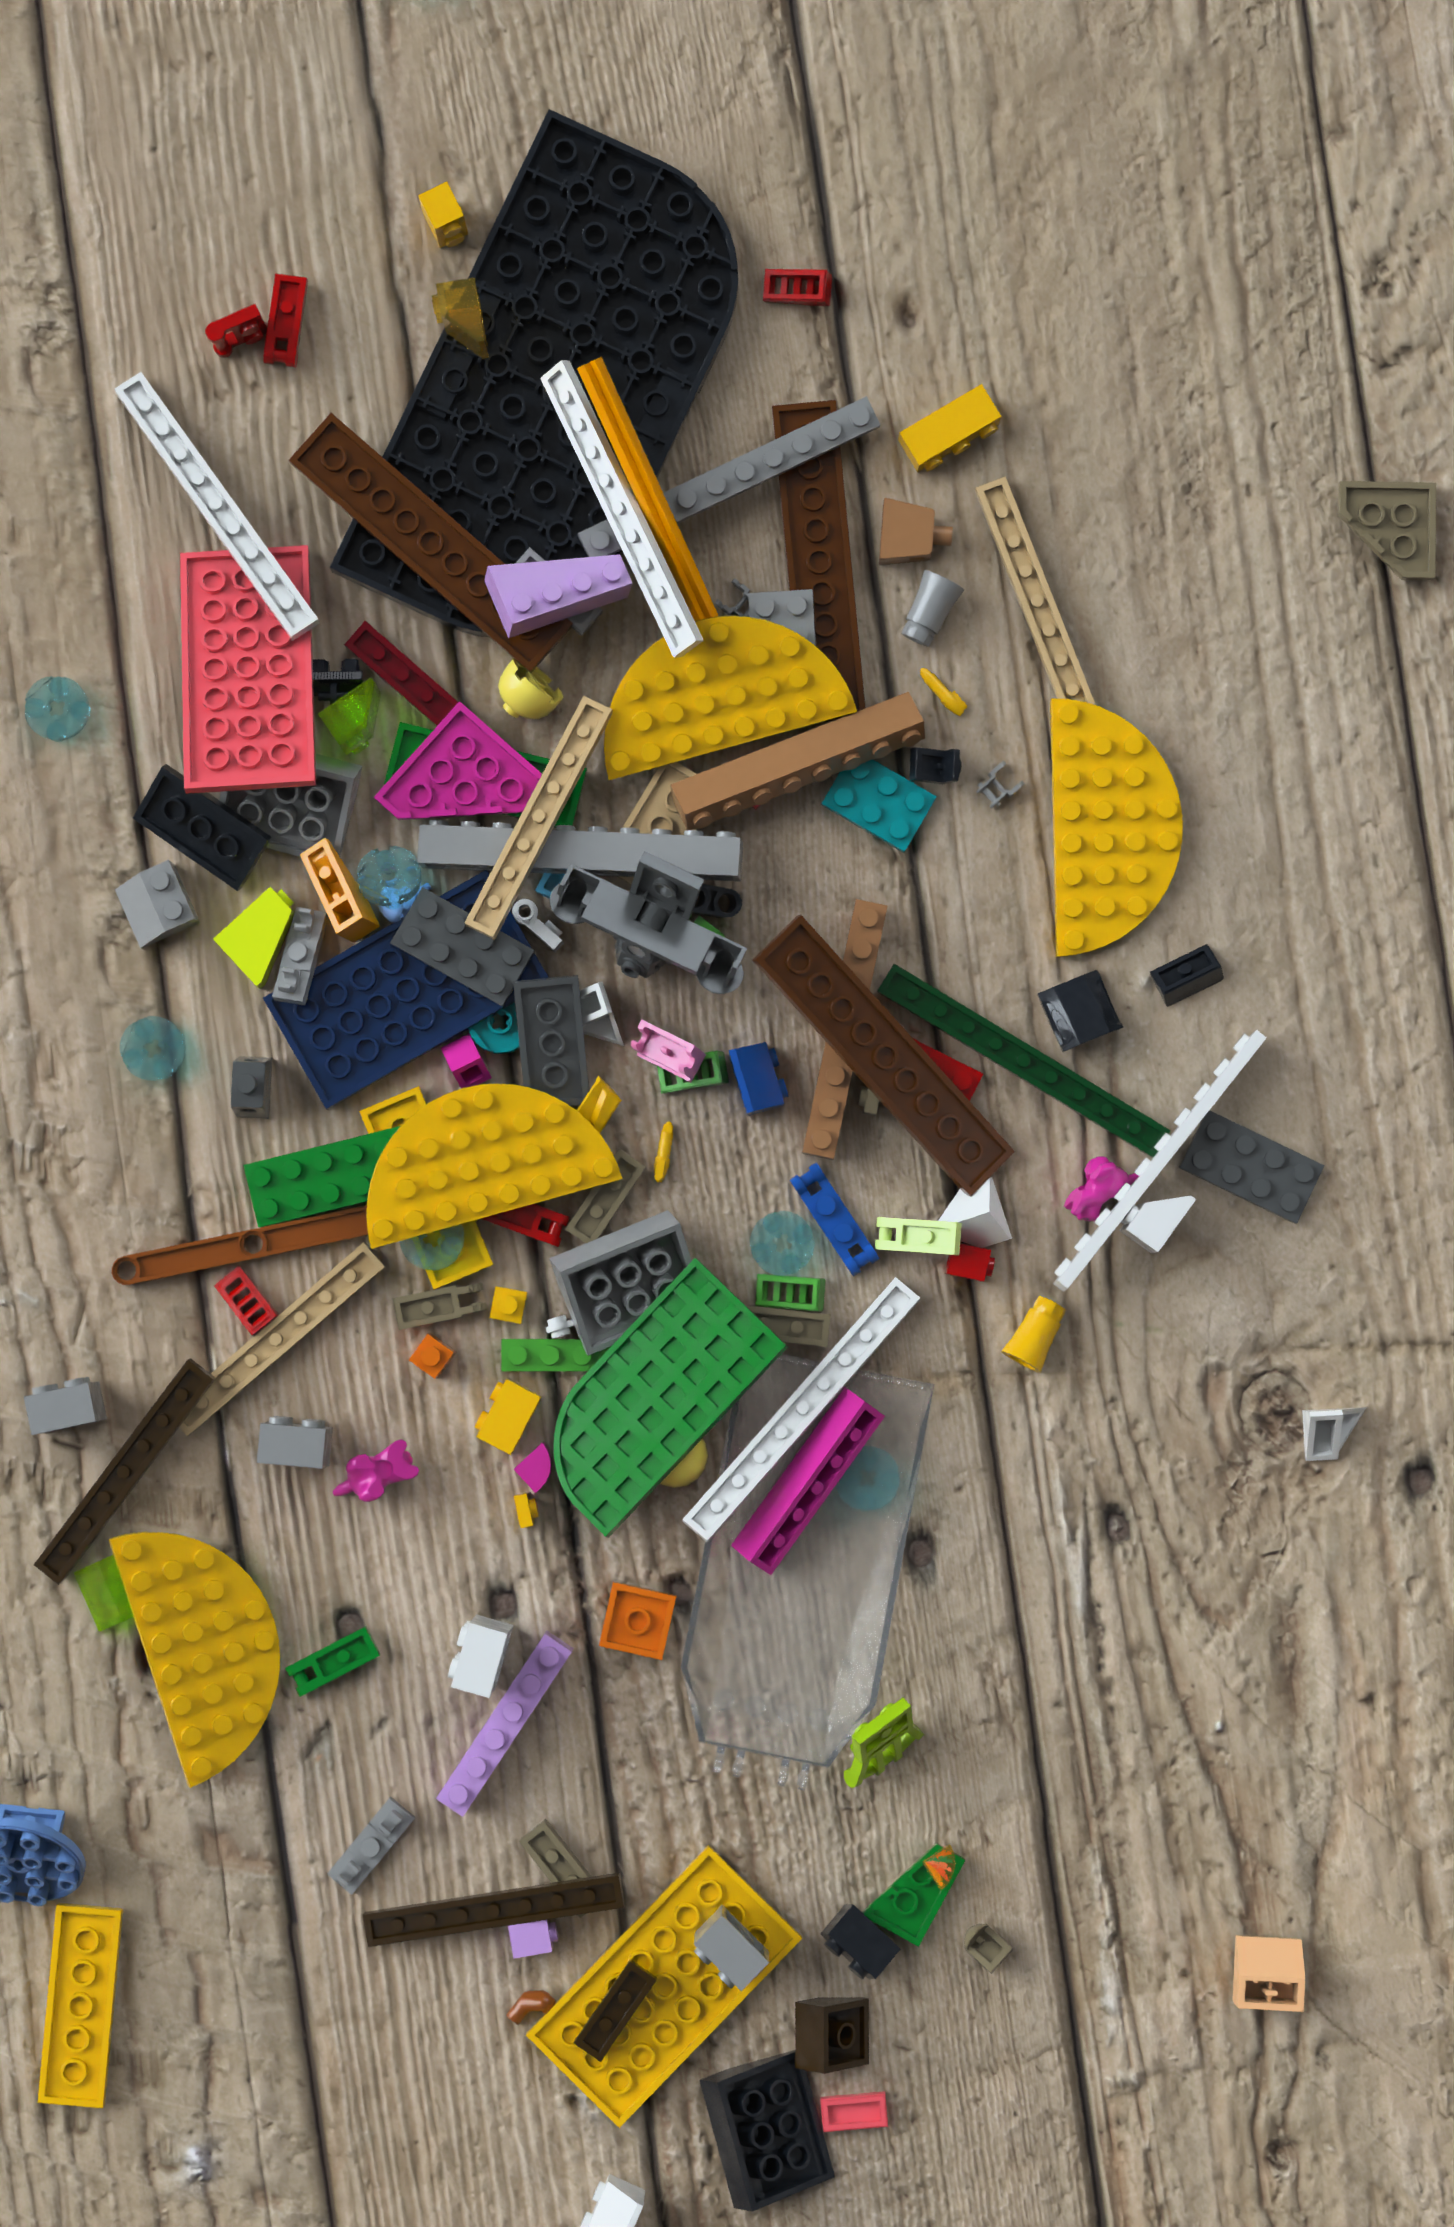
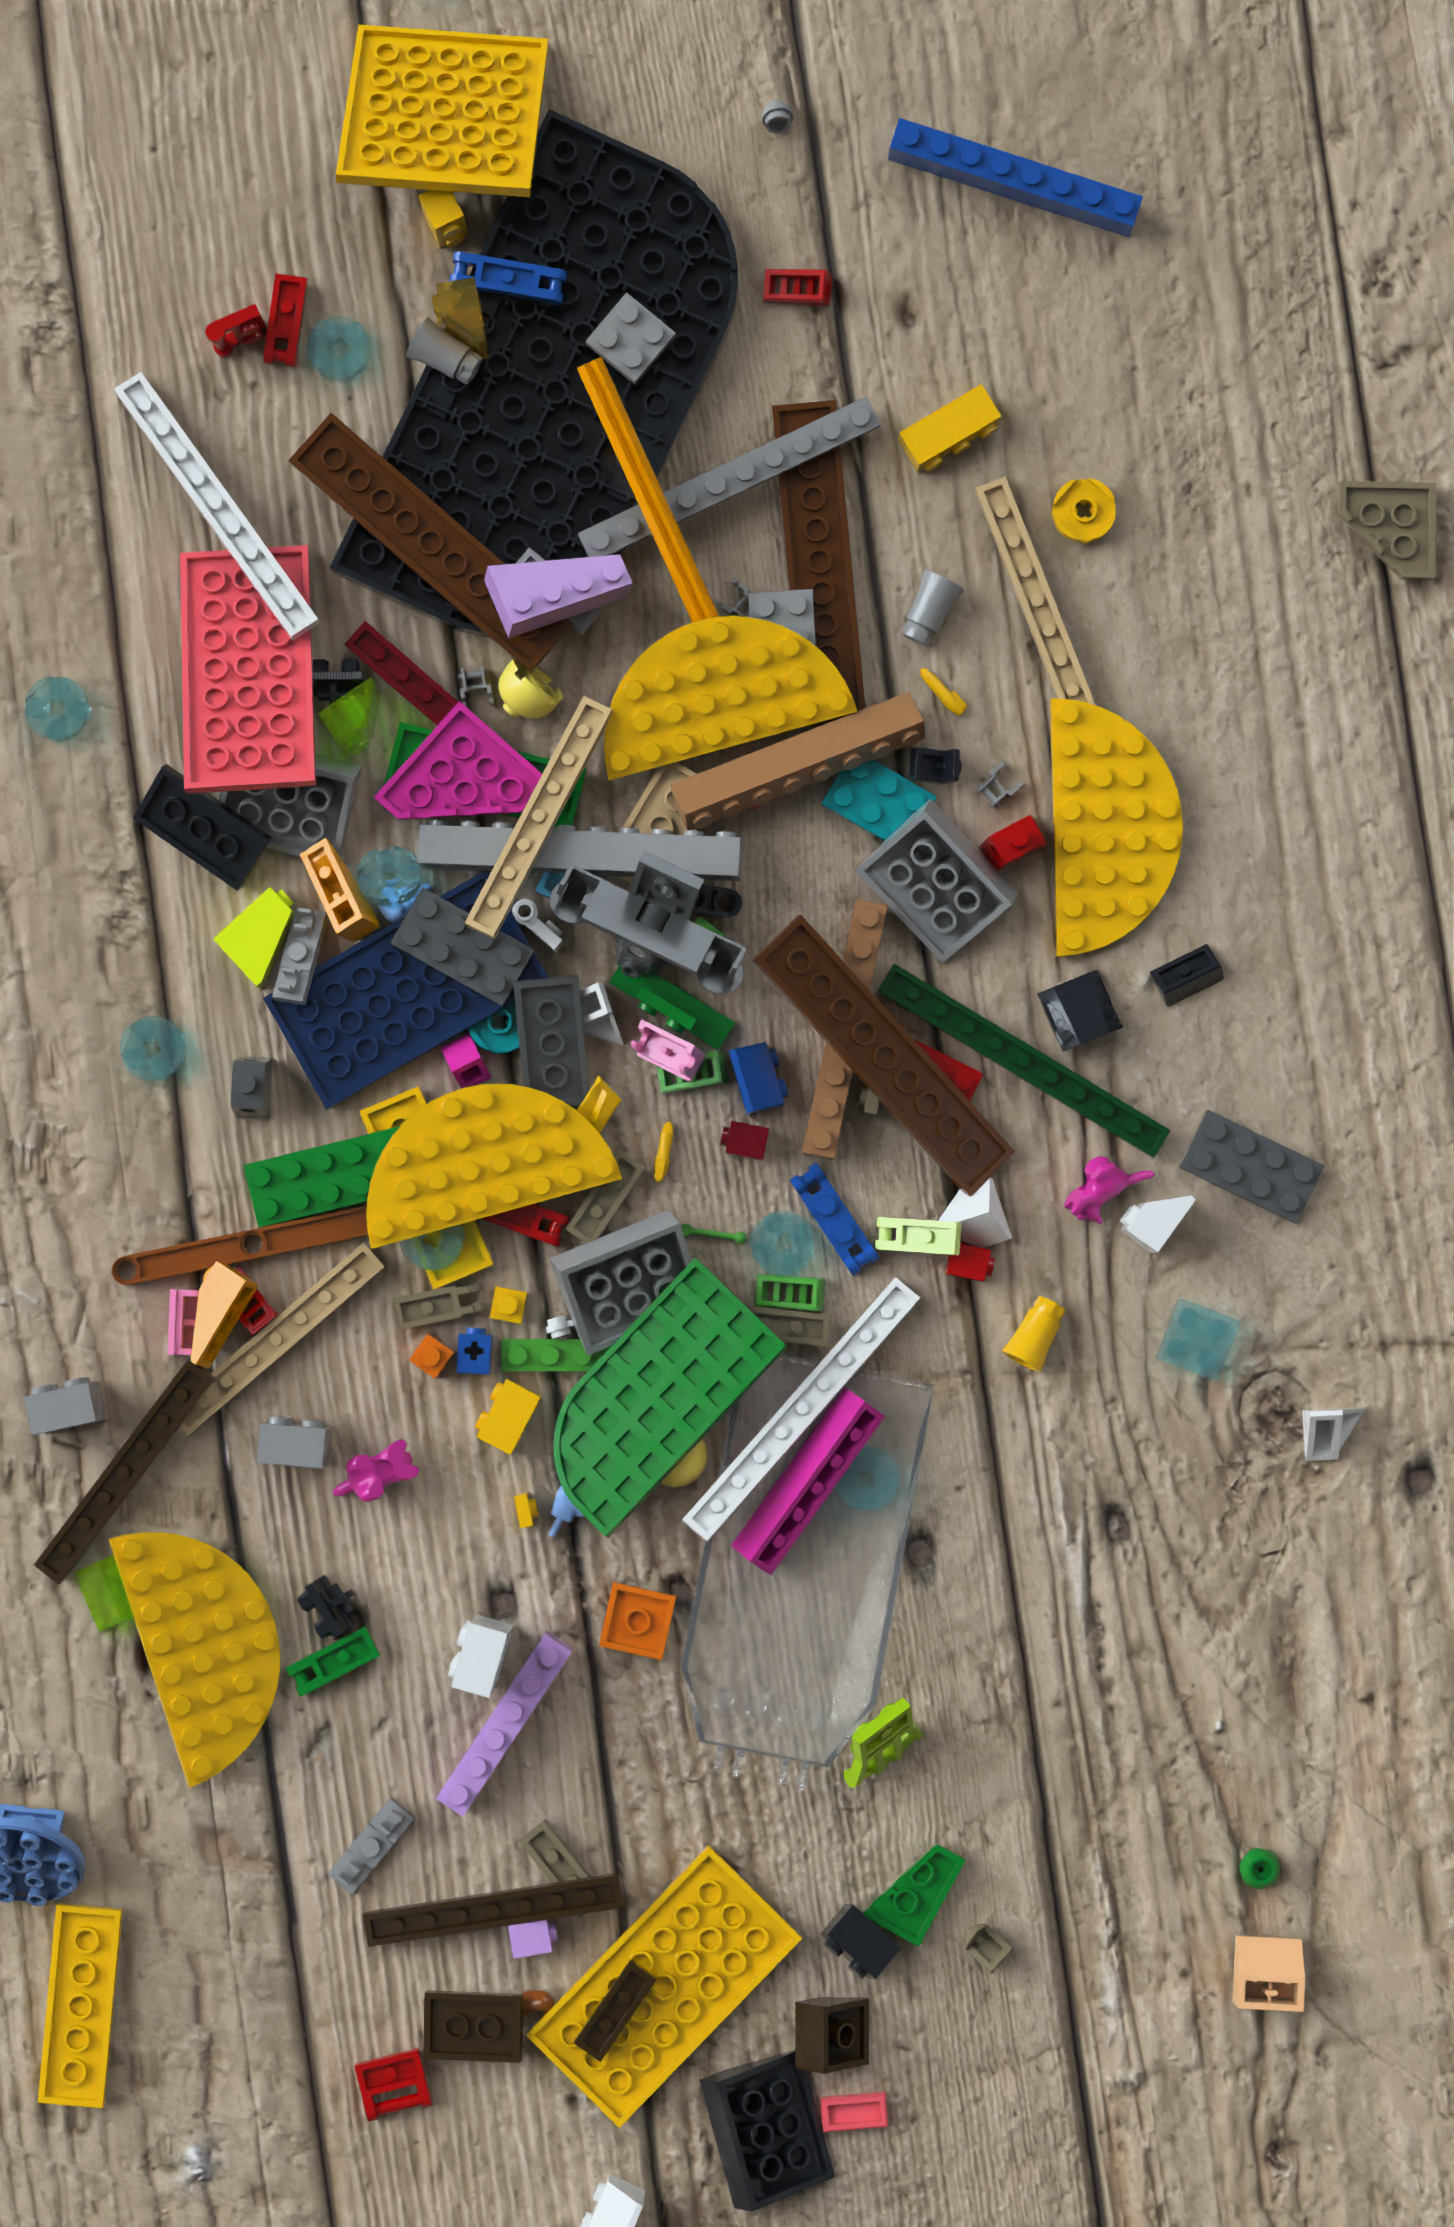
light grey slope [115,860,200,949] -> none
dark pink brick [514,1442,552,1493] -> none
white plate [540,360,704,657] -> none
light grey brick [694,1905,769,1991] -> none
medium nougat torso [879,498,953,565] -> none
clear yellow tile [922,1843,955,1890] -> none
white plate [1053,1030,1267,1292] -> none
none -> bright pink hinge [168,1289,199,1355]
none -> light orange slope [191,1261,259,1368]
none -> black hips [297,1575,355,1638]
none -> clear light blue plate [307,316,372,382]
none -> yellow plate [336,24,548,197]
none -> red plate [354,2047,433,2122]
none -> light grey plant [406,317,483,385]
none -> dark brown plate [423,1990,523,2063]
none -> blue plate [448,251,568,305]
none -> blue brick [456,1327,493,1374]
none -> light grey piece [458,665,494,707]
none -> light blue piece [548,1486,584,1538]
none -> light grey plate [585,292,676,385]
none -> green bracket [609,966,735,1050]
none -> bright green hinge [681,1224,747,1244]
none -> dark red brick [720,1121,769,1161]
none -> light grey plate [761,99,794,134]
none -> light grey slope [855,799,1018,964]
none -> blue brick [888,118,1143,237]
none -> red torso [980,815,1049,871]
none -> yellow plate [1051,478,1116,545]
none -> clear light blue plate [1156,1298,1240,1382]
none -> green plate [1239,1848,1281,1889]

